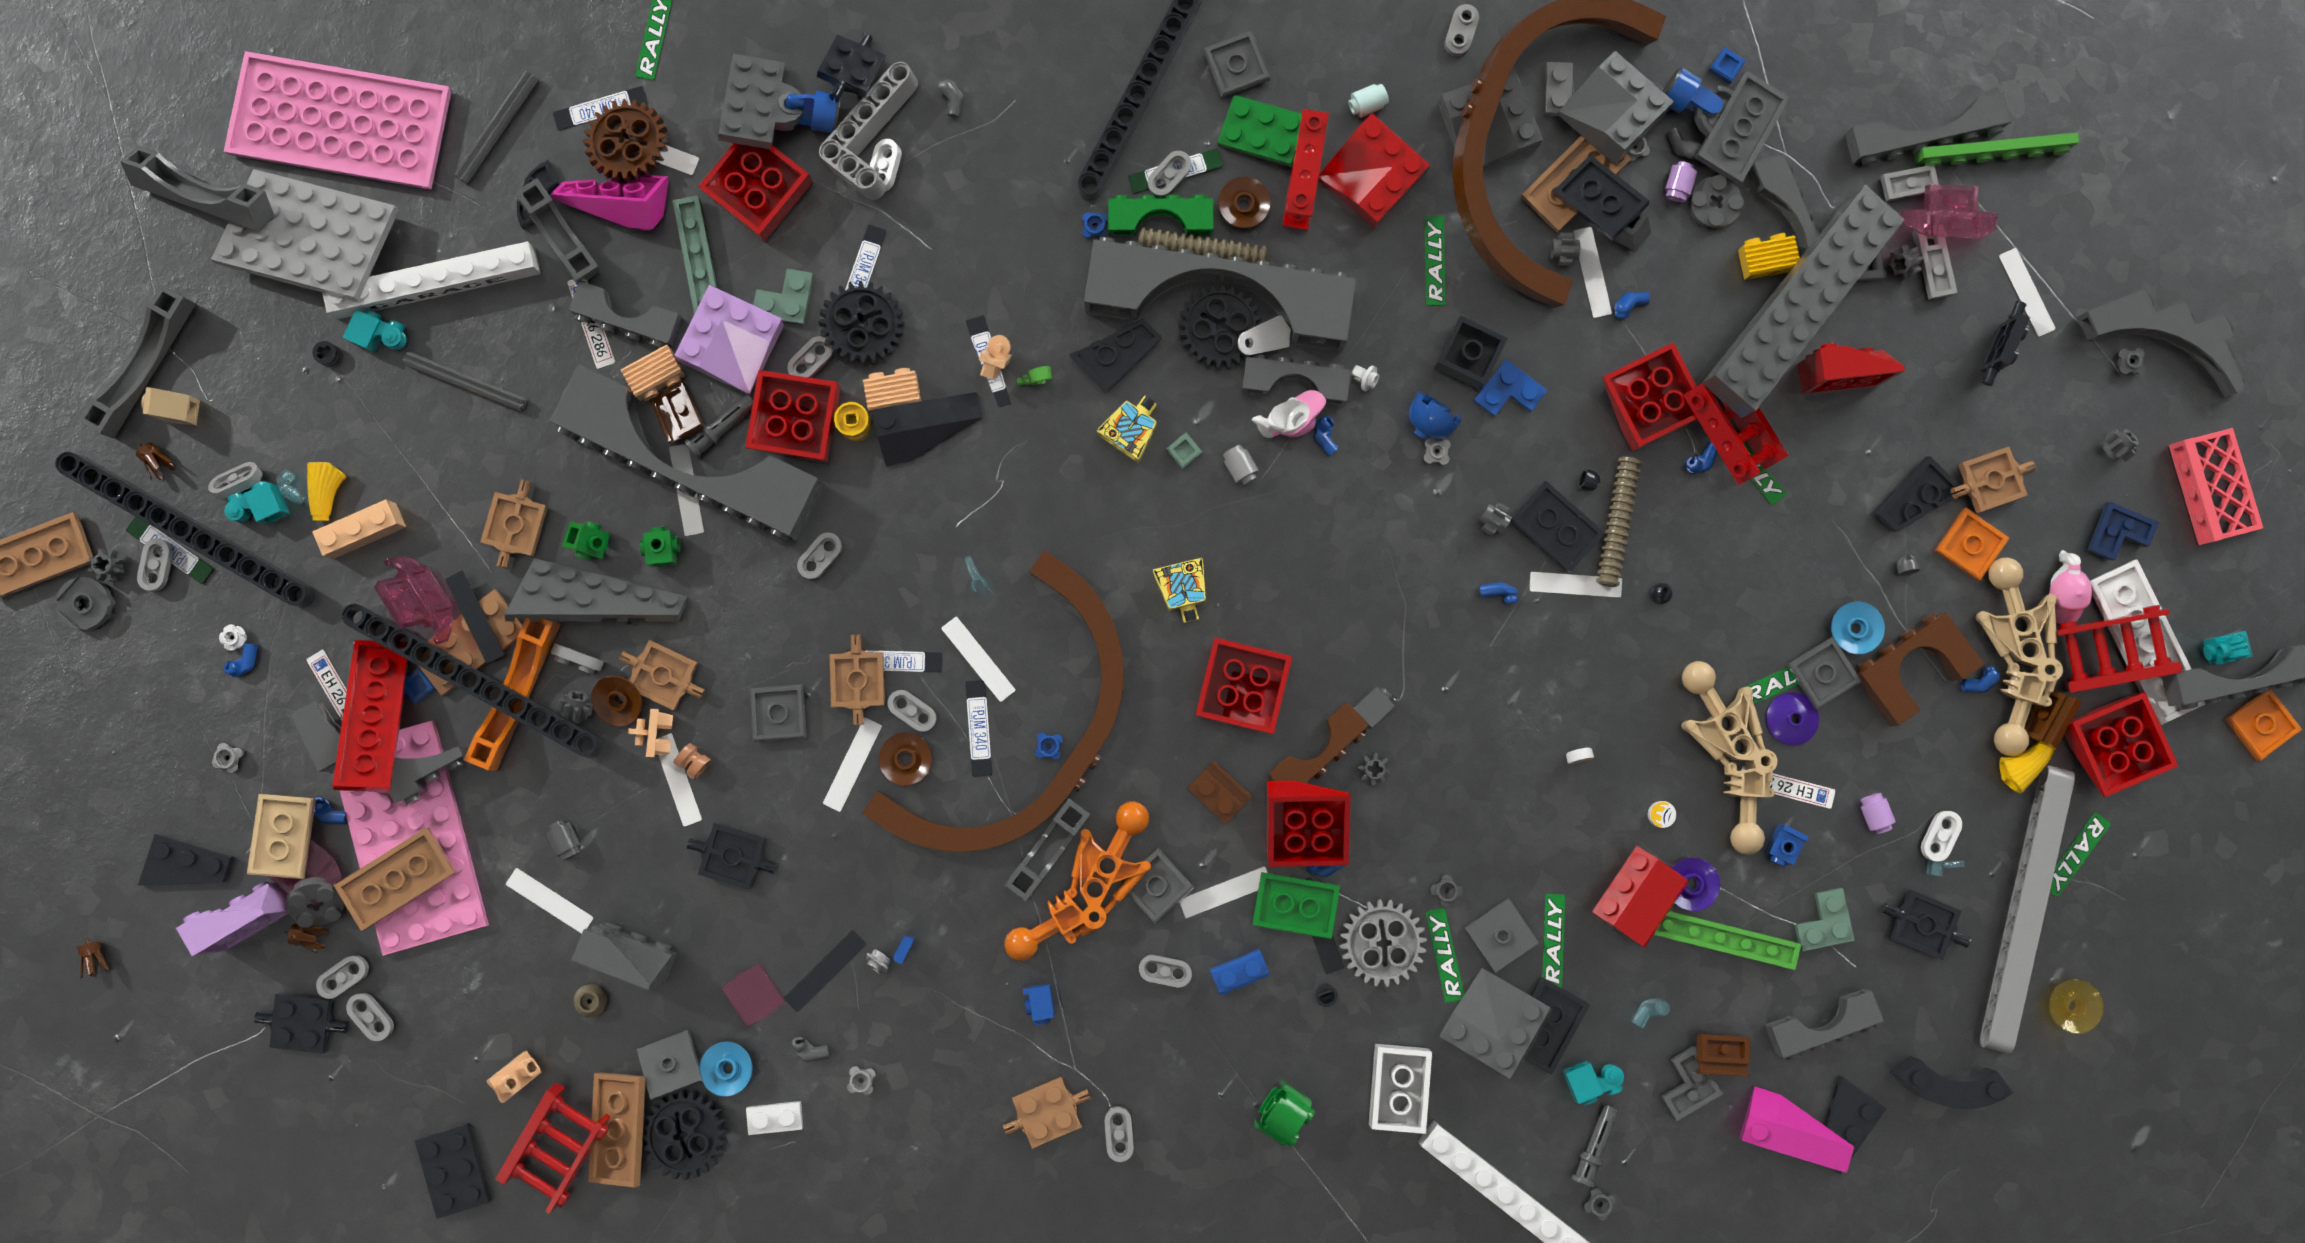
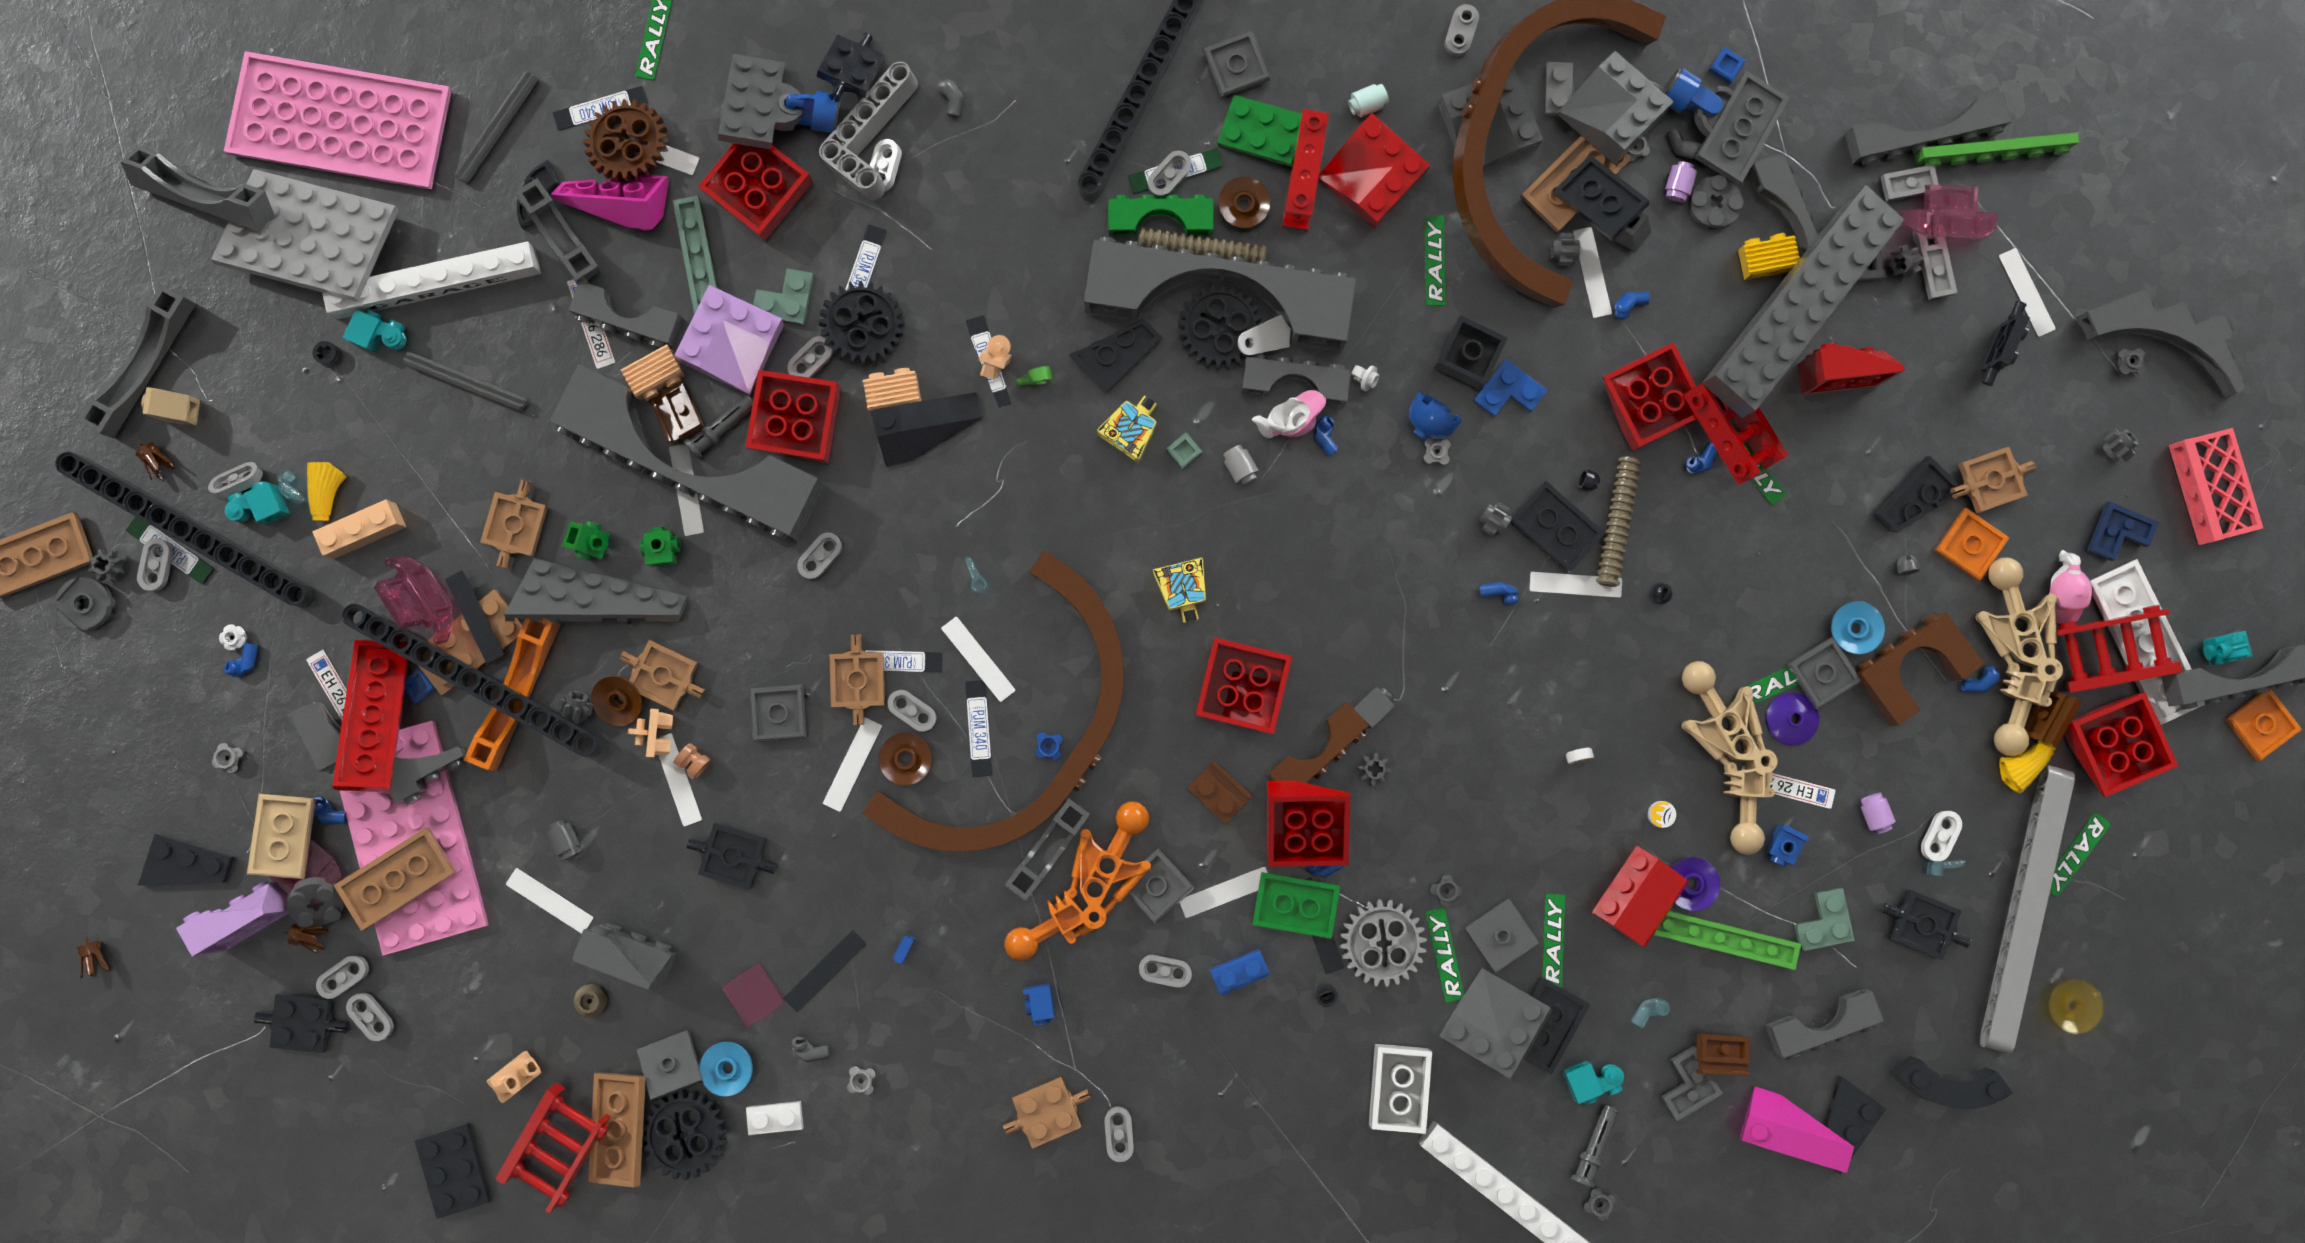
light grey plate [551,643,604,675] -> none
yellow wheel [834,402,873,442] -> none
light grey plate [866,949,891,974] -> none
blue plate [1082,212,1108,238] -> none
green brick [1254,1081,1315,1147] -> none

